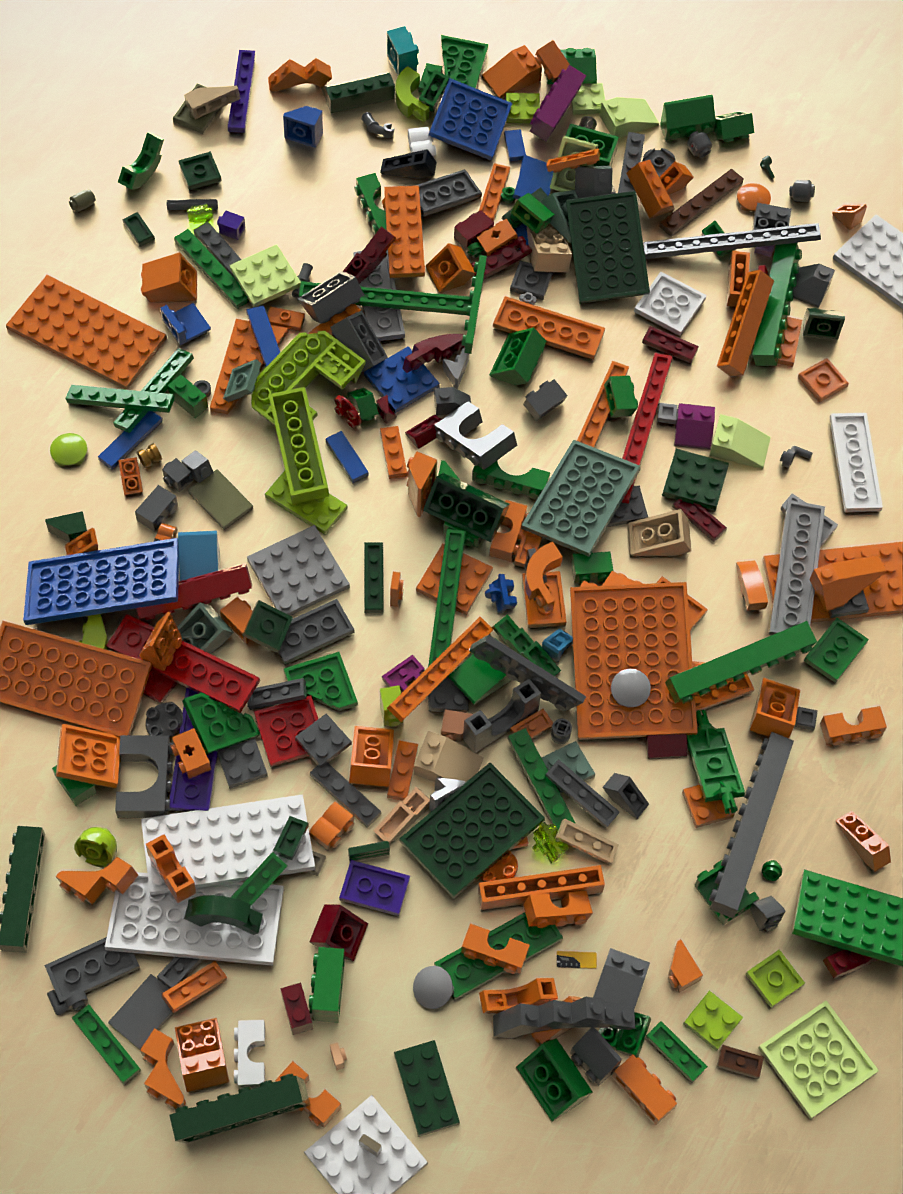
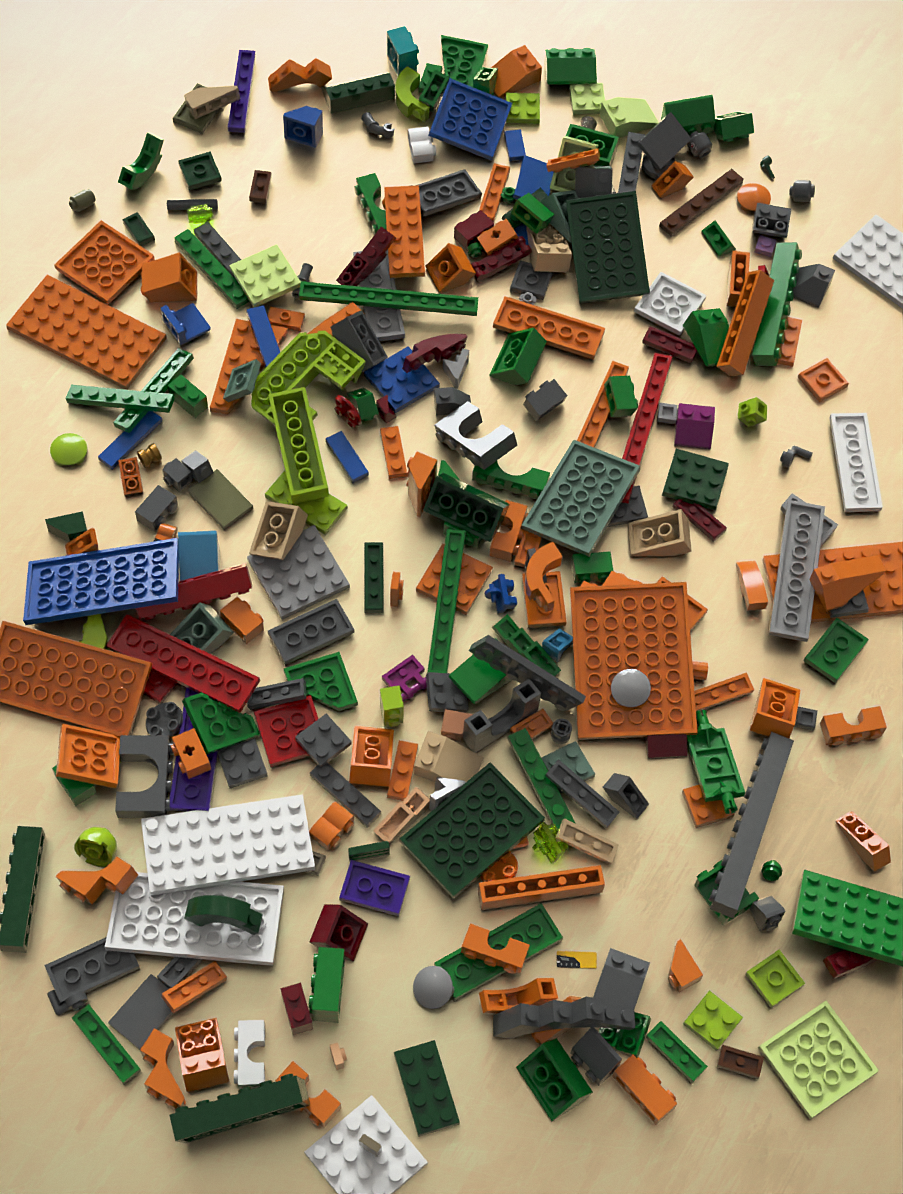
orange slope [139,612,182,671] -> none
orange arch [146,834,196,903] -> none
dark grey tile [194,380,211,397] -> none
dark purple brick [217,210,246,240] -> none
green plate [231,852,288,905] -> none
dark green plate [242,600,293,653] -> none
dark green plate [273,816,309,860] -> none
dark grey slope [297,271,364,324] -> none
black slope [380,149,437,179] -> none
orange plate [387,617,494,722] -> none
dark red slope [405,414,442,449] -> none
green plate [462,255,487,354] -> none
orange arch [523,891,593,928] -> none
magenta brick [529,65,586,142] -> none
orange brick [535,40,570,83] -> none
orange slope [626,160,675,218] -> none
dark grey plate [643,223,821,259] -> none
green brick [665,621,817,704] -> none
yellowish green slope [709,414,771,469] -> none
dark green slope [803,308,845,340] -> none
orange slope [832,204,867,230] -> none
none -> orange plate [54,220,155,305]
none -> reddish brown plate [249,170,272,203]
none -> tan slope [249,501,308,560]
none -> green slope [473,67,498,95]
none -> dark grey tile [637,112,691,170]
none -> green slope [683,308,729,367]
none -> lime brick [738,397,767,427]

